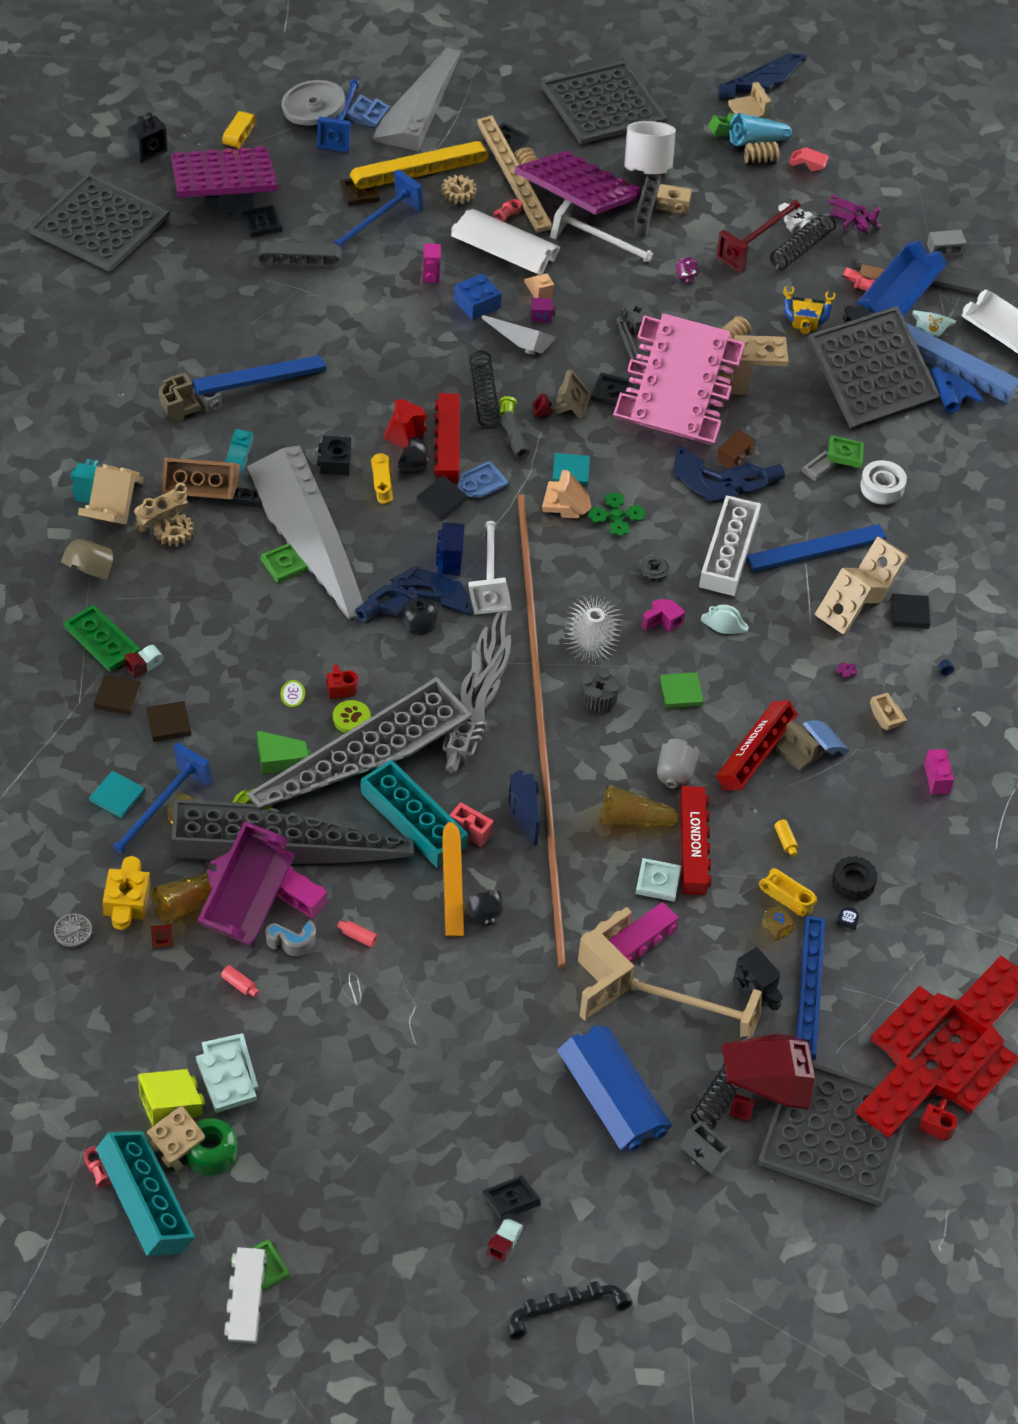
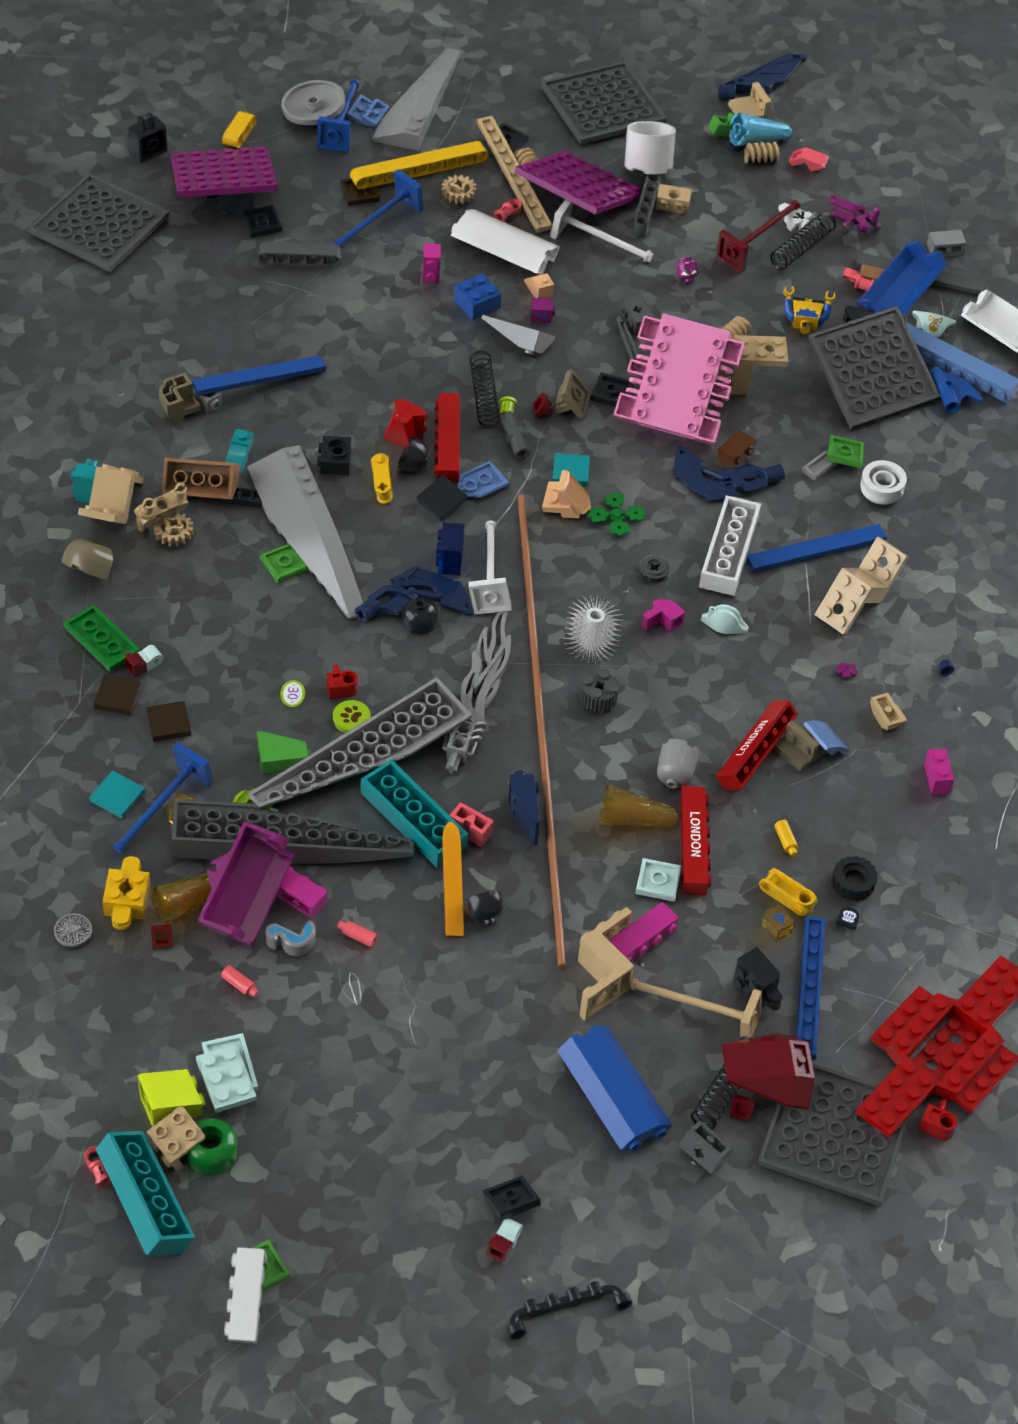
bright green tile [659,672,704,708] -> none
black tile [891,593,930,629] -> none

